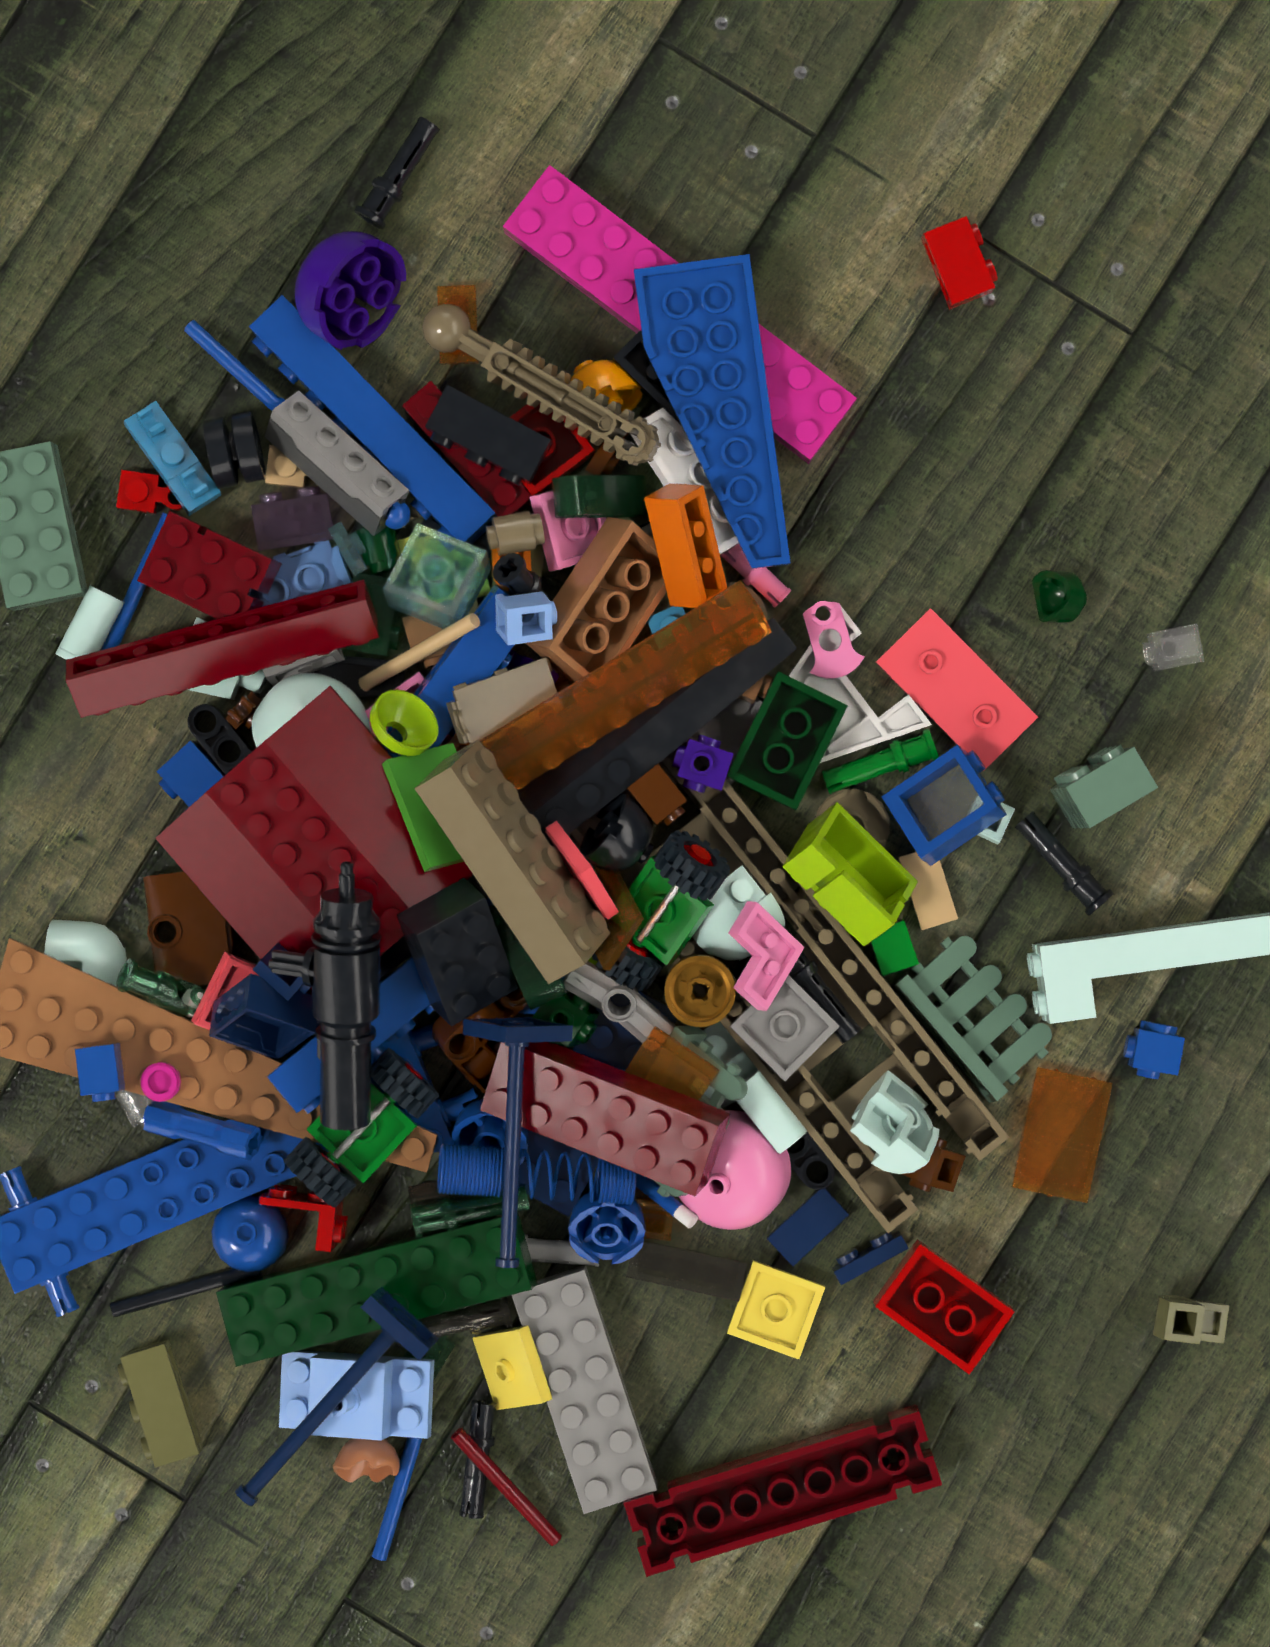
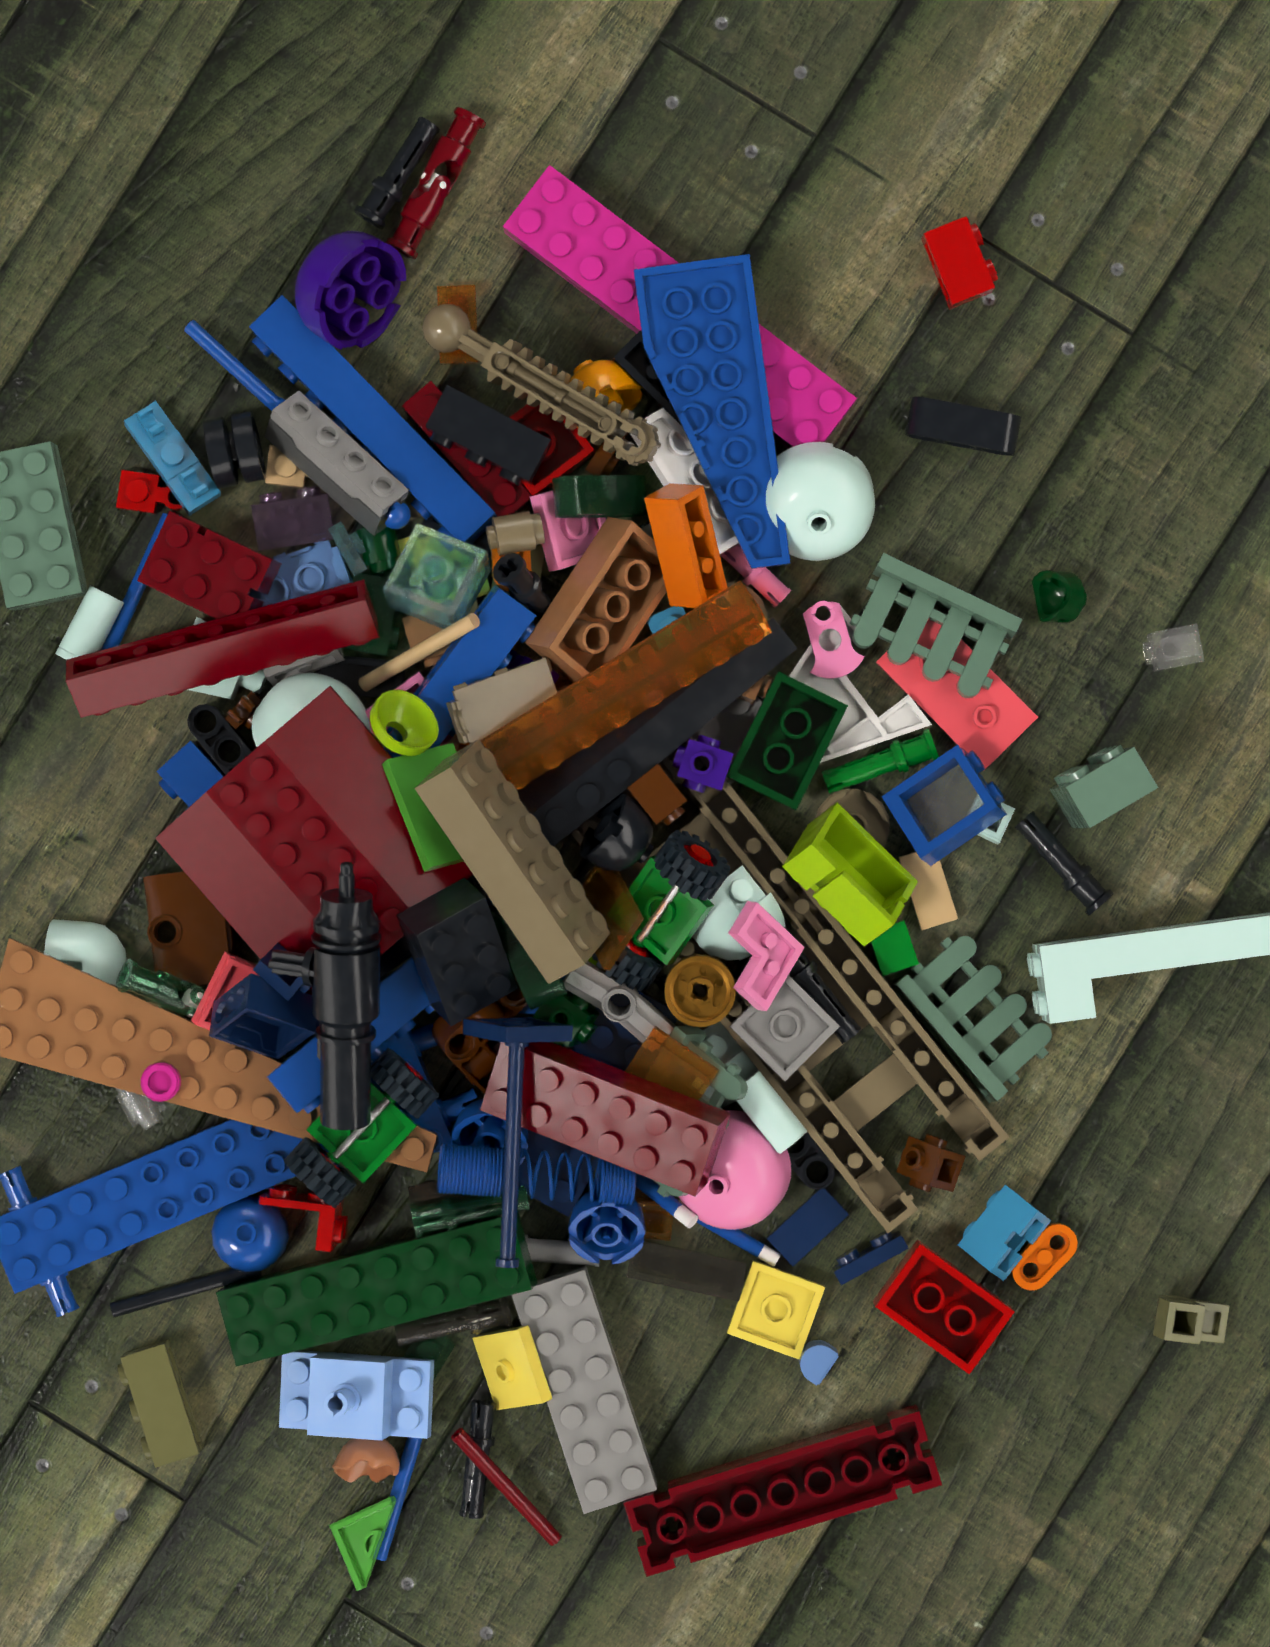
blue brick [75,1043,125,1102] -> none
blue axle [143,1101,261,1161] -> none
dark blue tile [235,1287,439,1506] -> none
light blue brick [495,591,557,645] -> none
coral tile [545,820,619,920] -> none
light aqua brick [850,1070,940,1174] -> none
clear orange piece [1012,1067,1113,1203] -> none
blue brick [1123,1020,1185,1079] -> none
none -> bright green tile [329,1496,396,1591]
none -> dark red piece [386,107,486,259]
none -> blue bar [679,1199,781,1267]
none -> light aqua cylinder [766,442,875,561]
none -> medium blue brick [799,1340,839,1386]
none -> sand green fence [849,553,1022,698]
none -> black beam [905,397,1021,456]
none -> dark azure brick [958,1185,1051,1281]
none -> orange plate [1011,1223,1078,1290]

